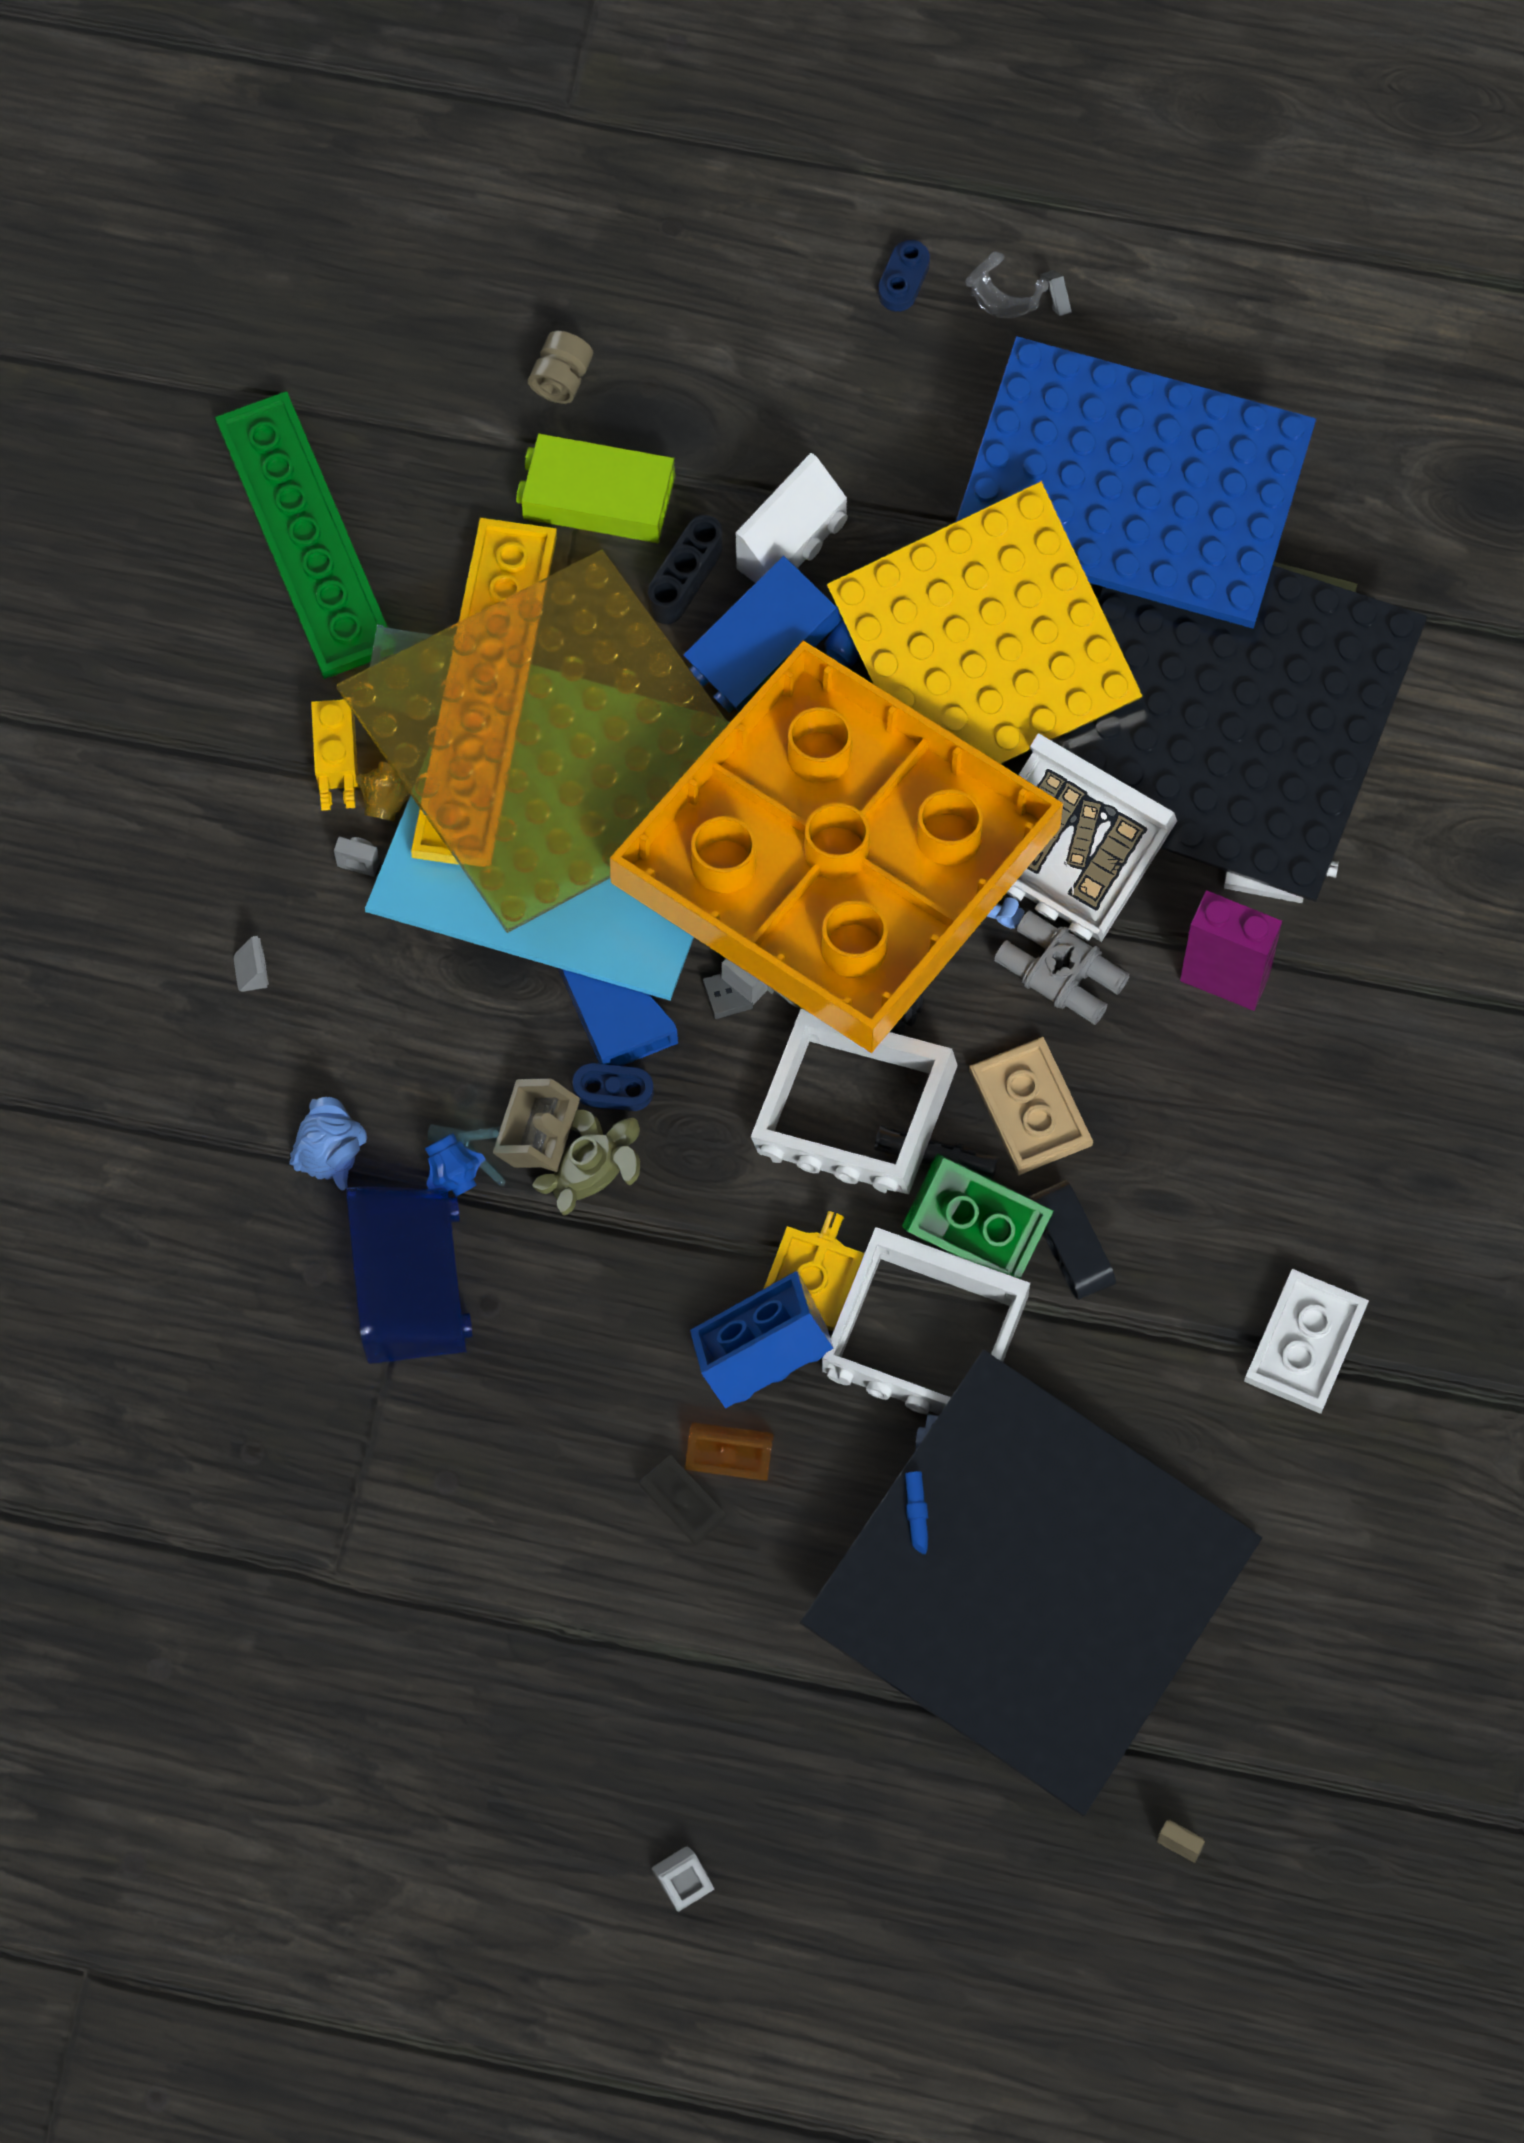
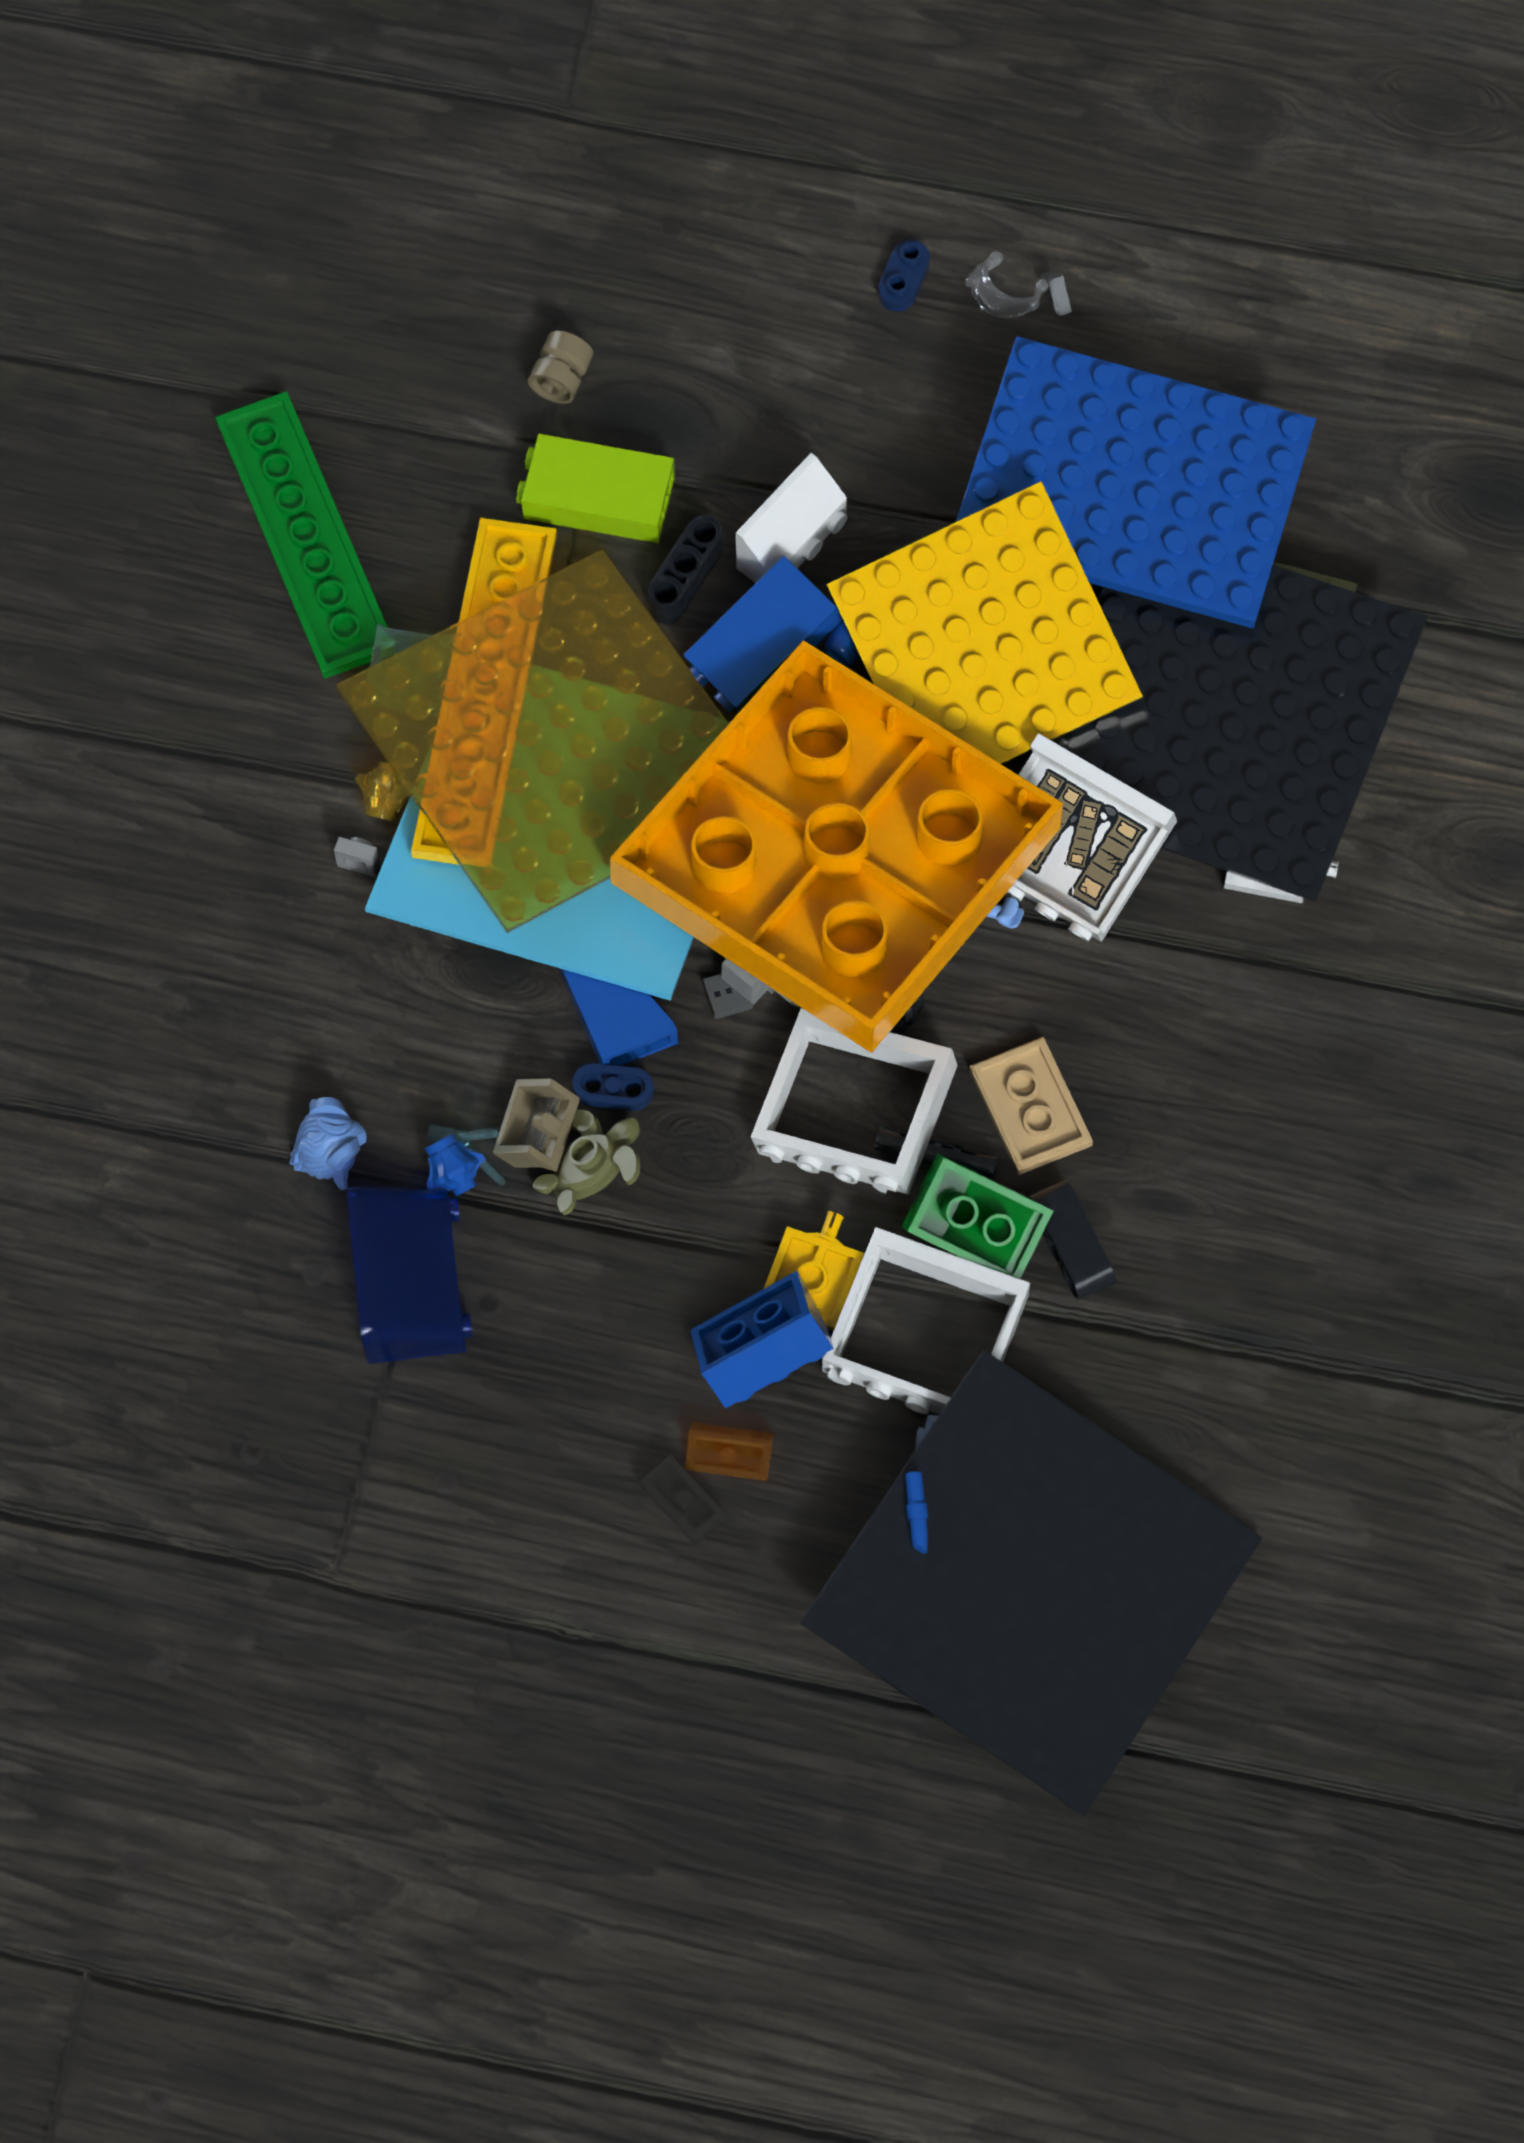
light grey slope [234,936,269,992] -> none
yellow hinge [311,699,358,811] -> none
light grey slope [652,1847,714,1912] -> none
light grey pin [994,910,1130,1025] -> none
dark tan tile [1157,1820,1205,1863] -> none
magenta brick [1180,890,1282,1011] -> none
white plate [1244,1269,1369,1414] -> none

